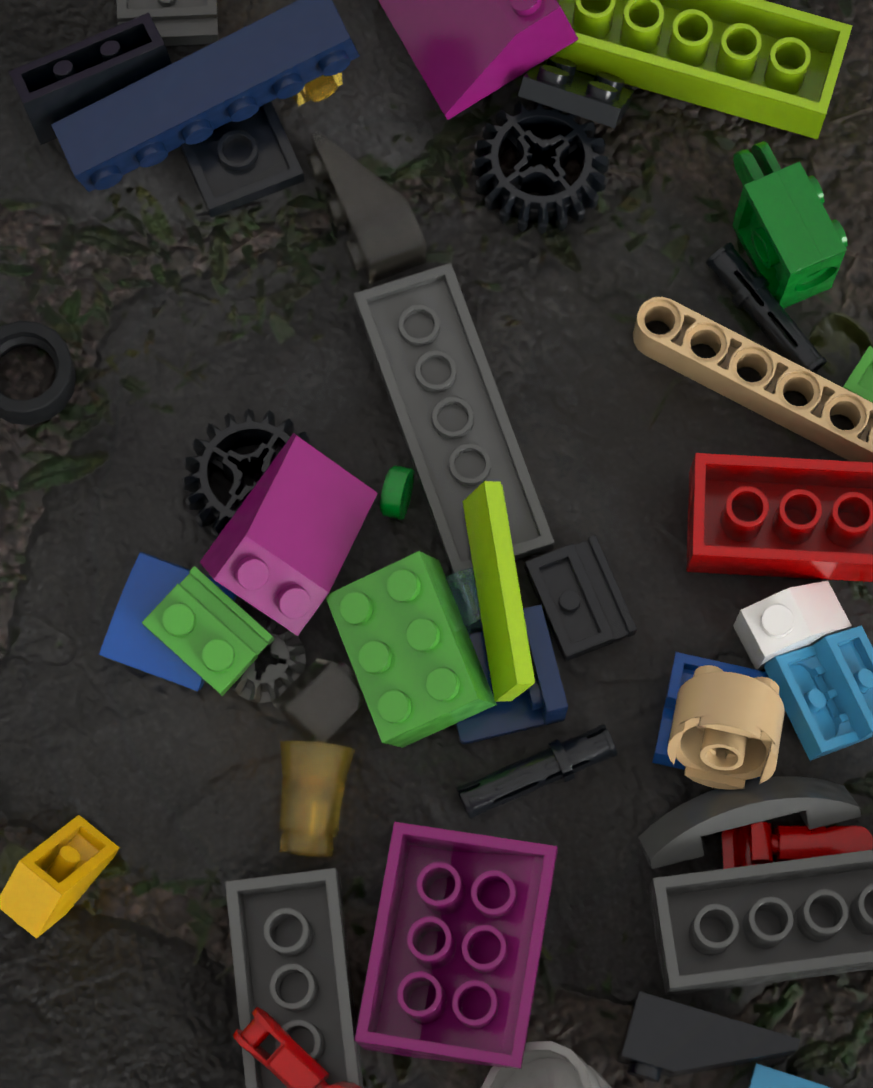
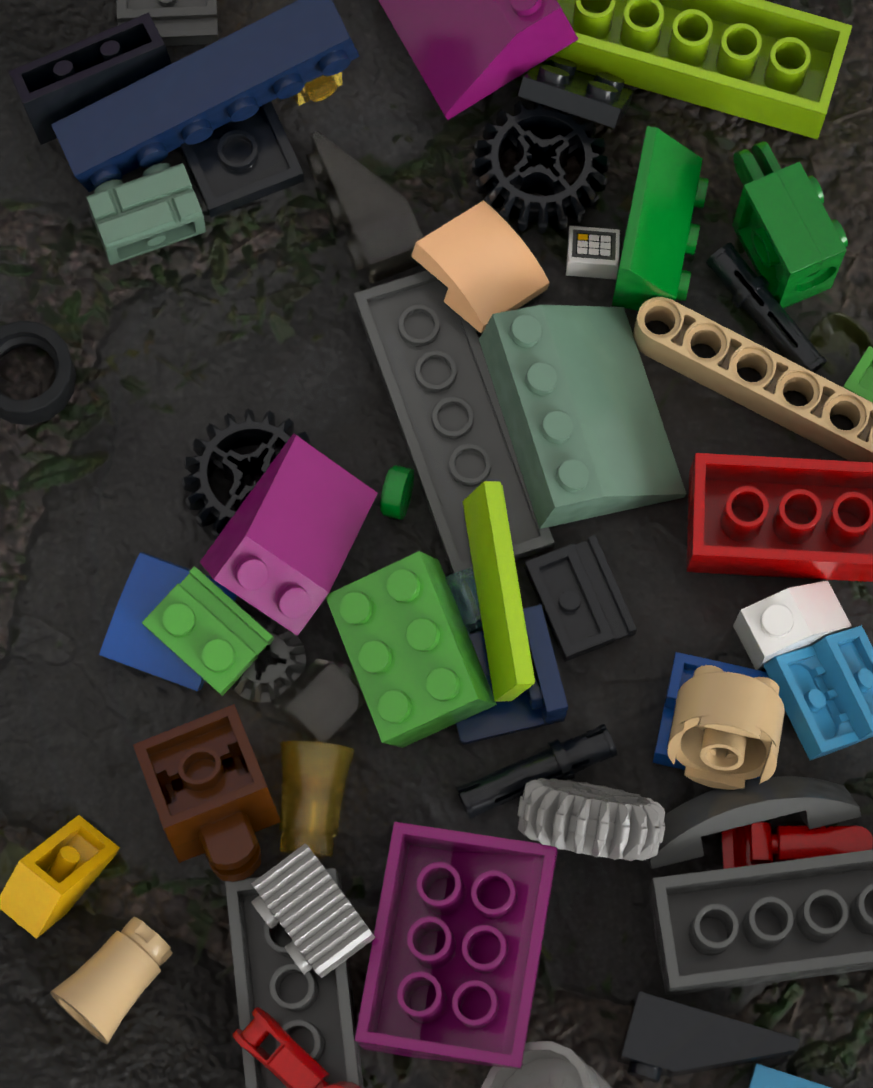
none -> tan plant [50,917,173,1044]
none -> sand green brick [86,163,206,266]
none -> reddish brown brick [133,704,281,882]
none -> light grey brick [251,843,376,978]
none -> light nougat slope [411,200,550,333]
none -> sand green slope [479,305,686,529]
none -> light grey gear [517,778,666,861]
none -> slope [566,226,620,280]
none -> green slope [611,126,709,311]

